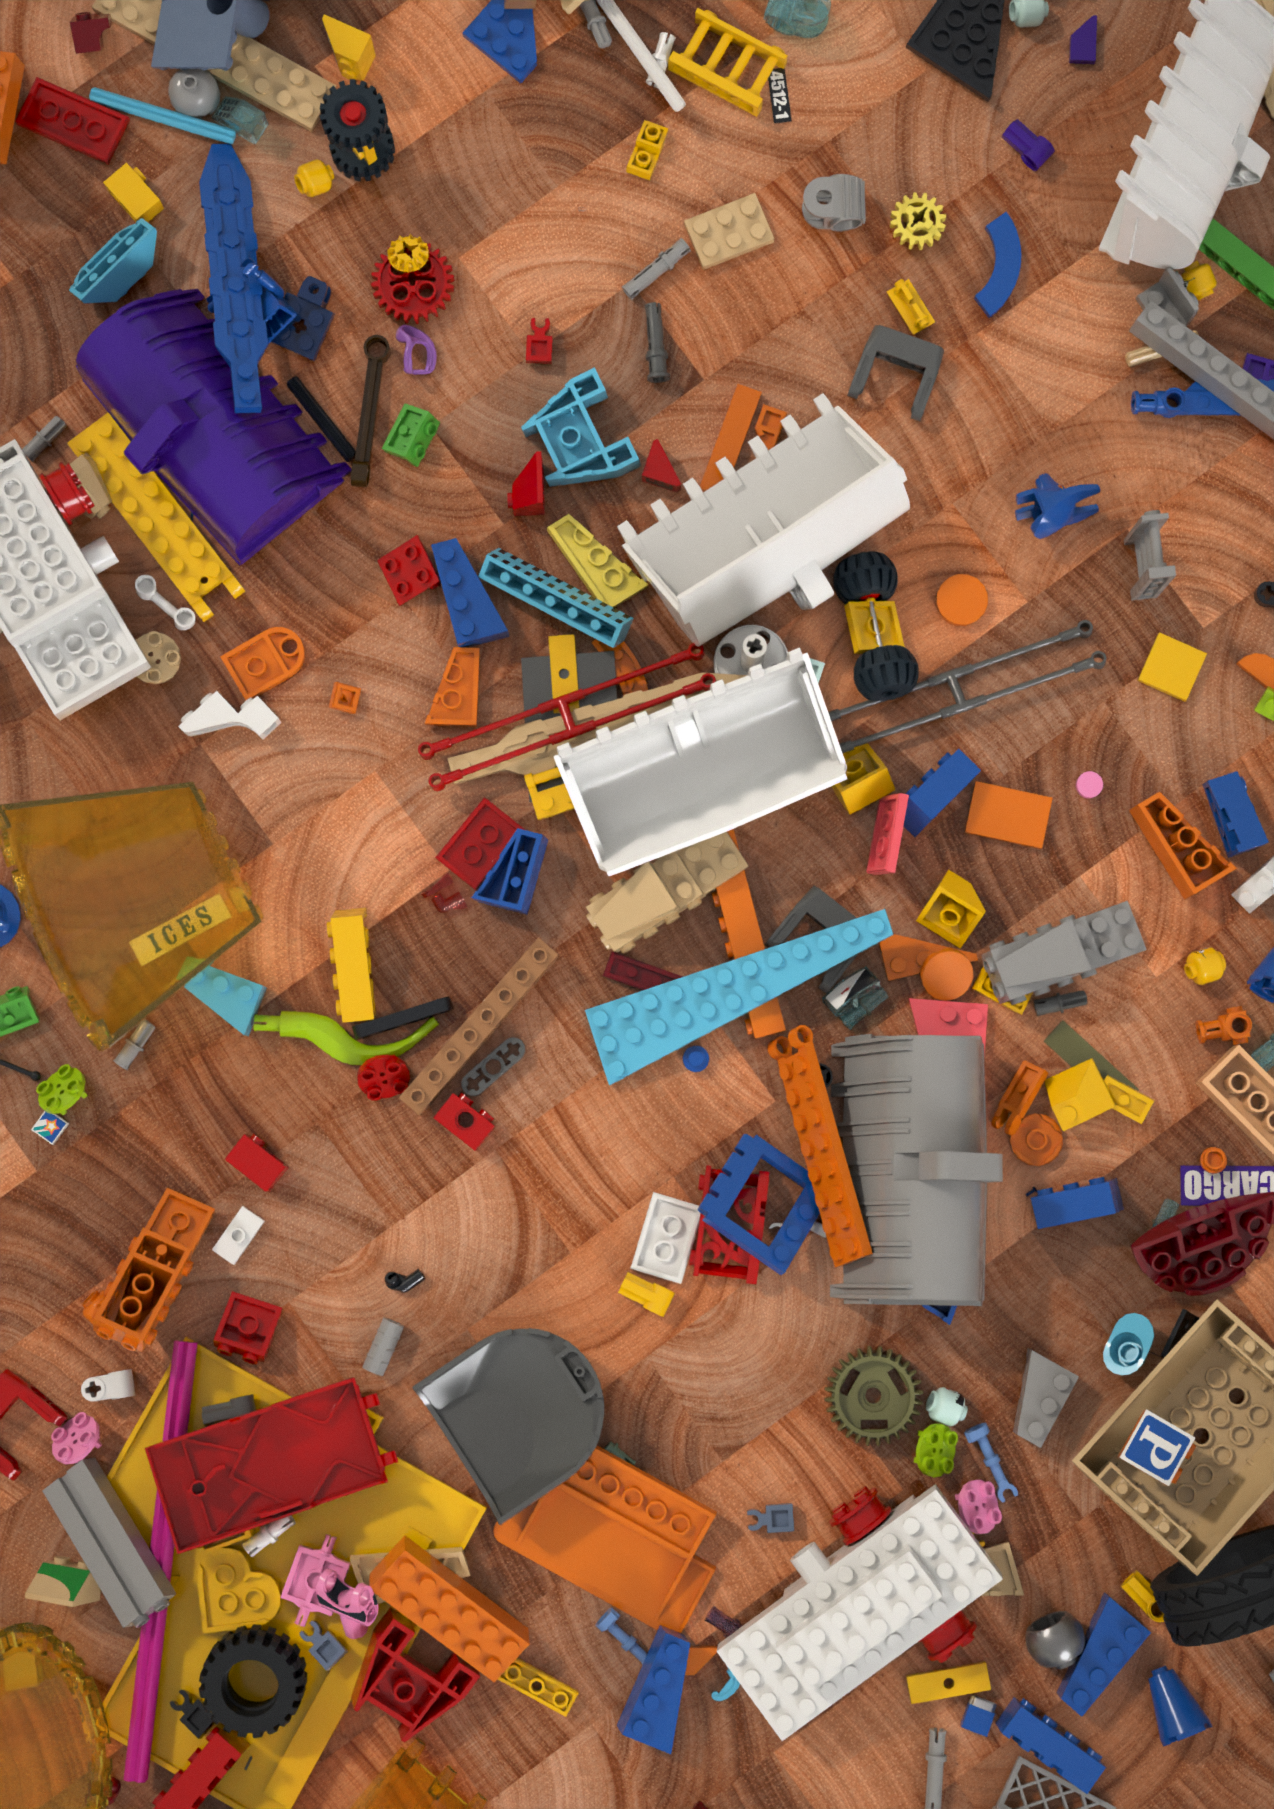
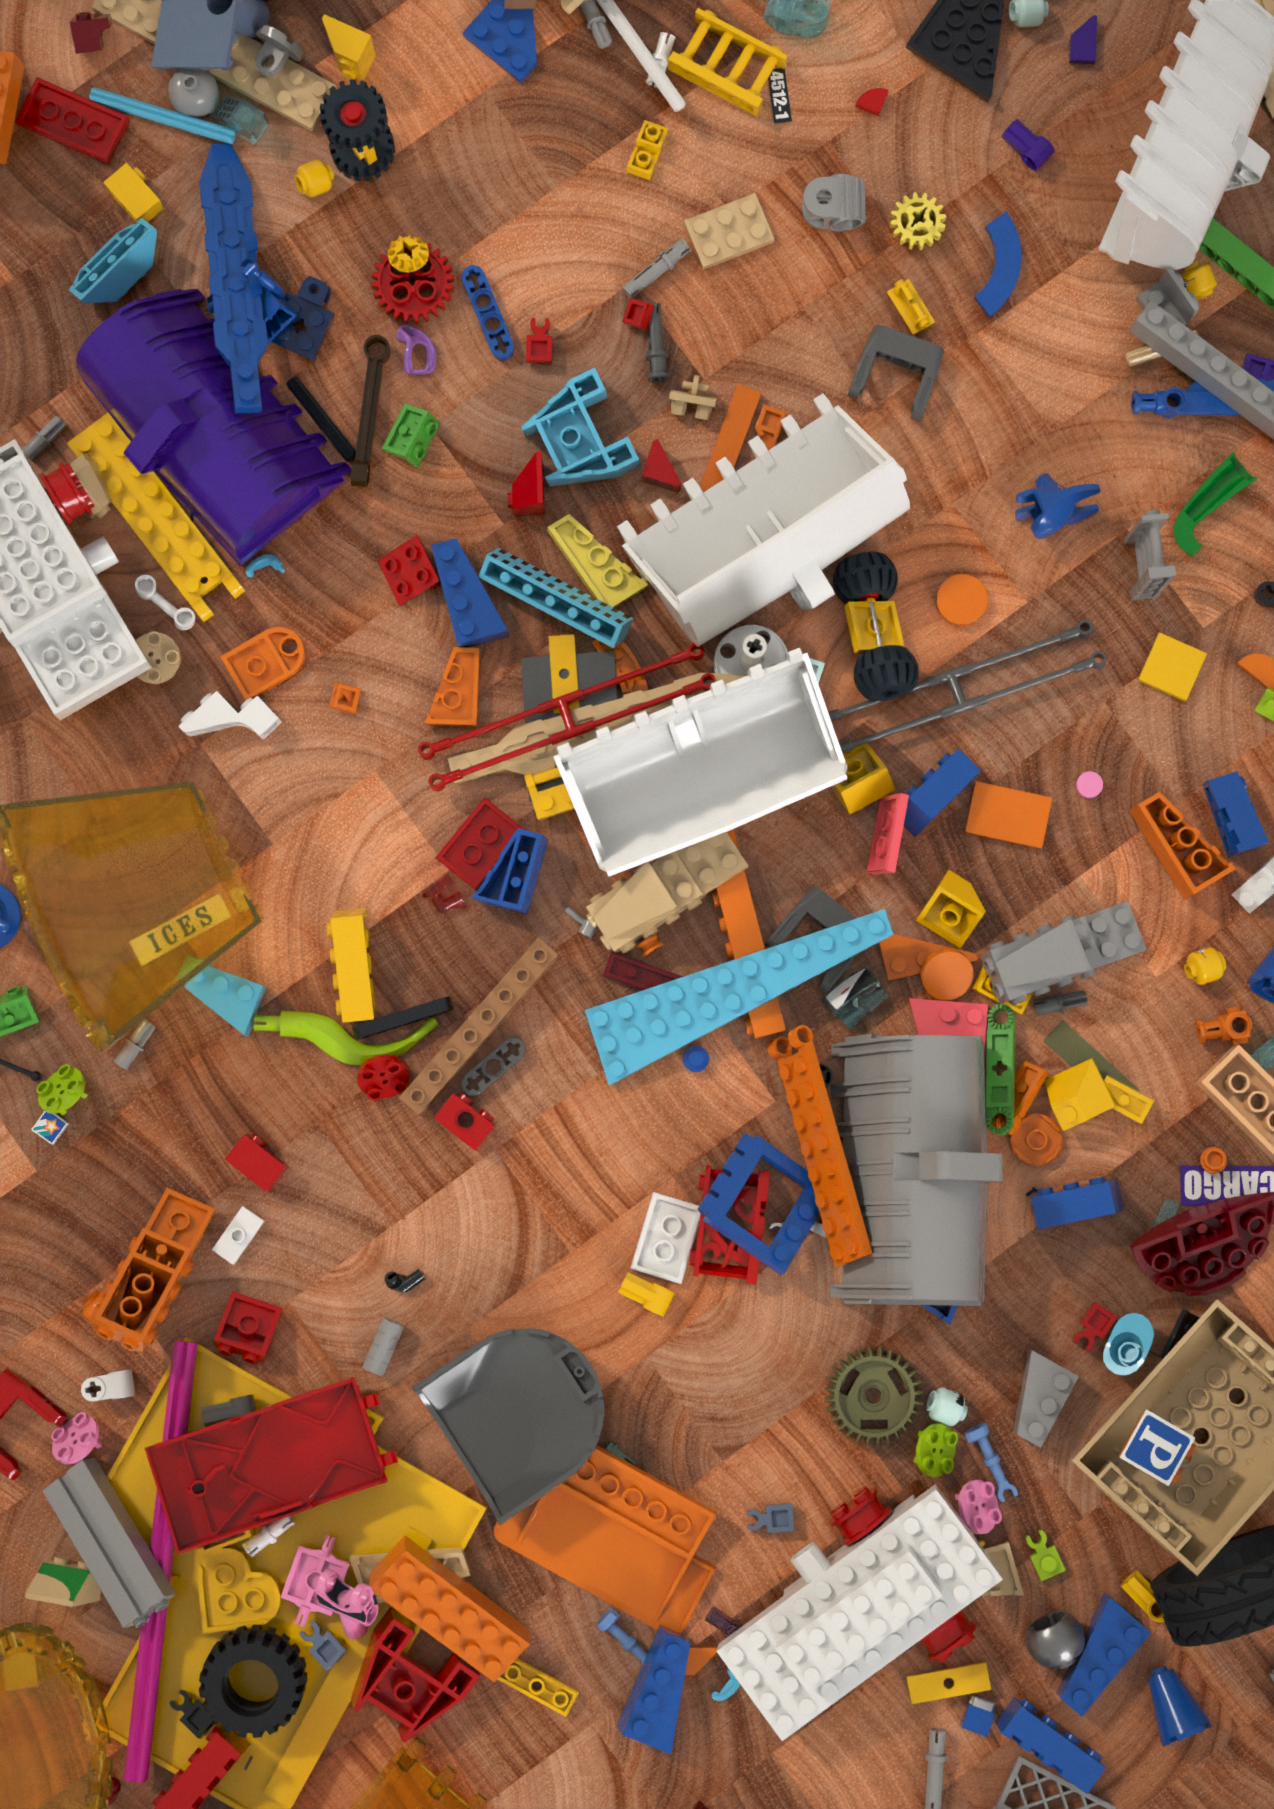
none -> medium azure piece [246,554,285,578]
none -> light grey tile [255,25,305,77]
none -> blue beam [462,265,514,361]
none -> light grey hand [565,907,596,938]
none -> red tile [622,297,655,330]
none -> orange bush [637,933,664,957]
none -> tan hips [669,375,717,420]
none -> red tile [855,88,889,116]
none -> bright green piece [986,1004,1015,1135]
none -> lime plate [1025,1529,1066,1582]
none -> red plate [1072,1302,1118,1352]
none -> green animal [1174,452,1257,557]

